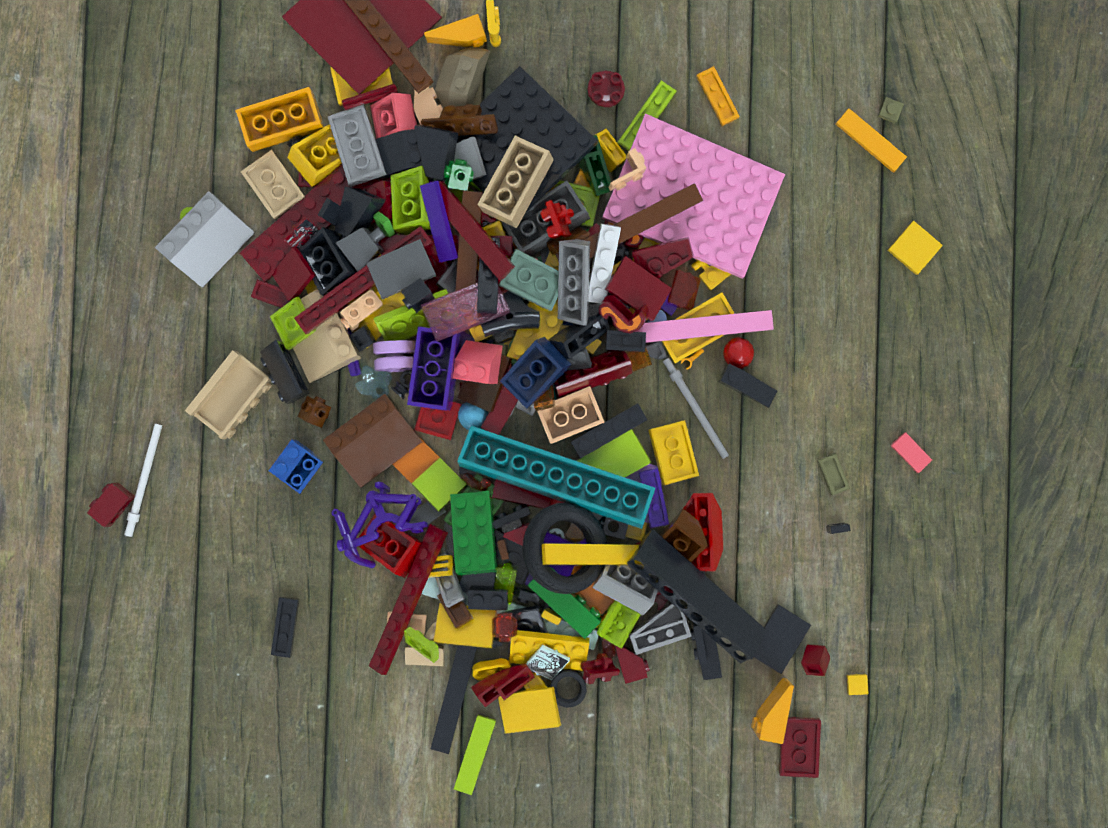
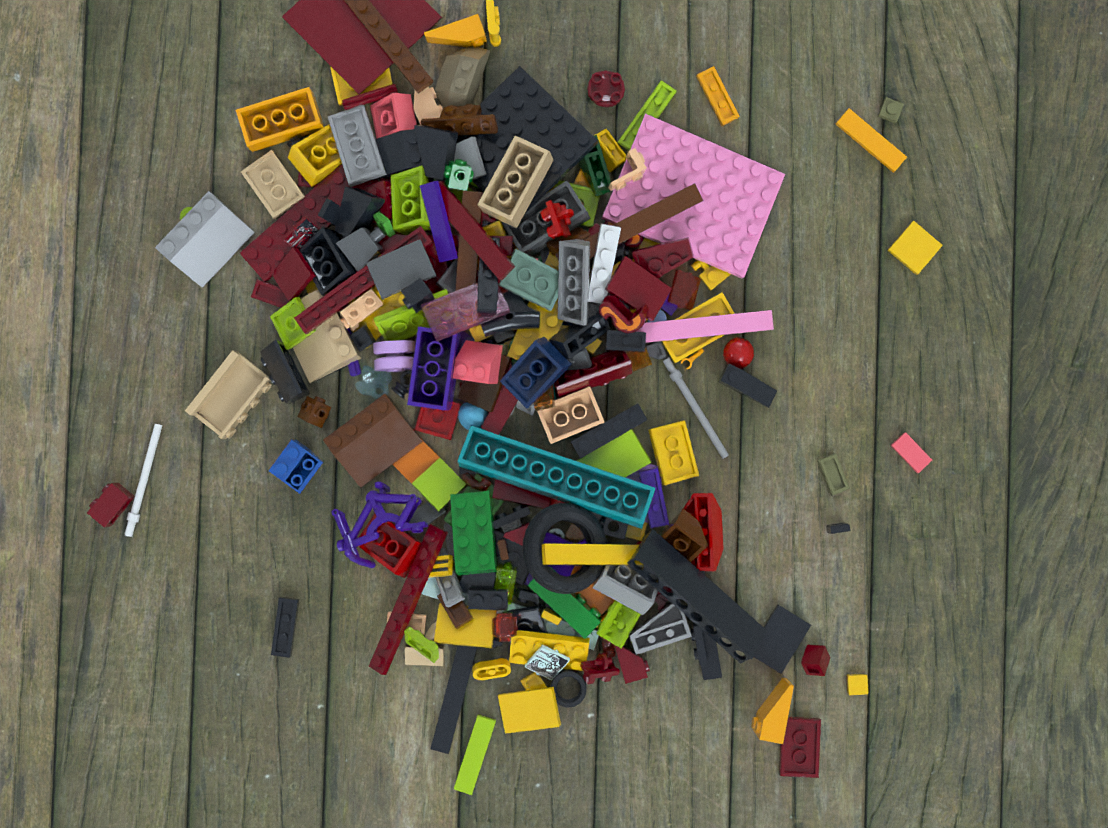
dark red slope [471,664,535,707] -> none

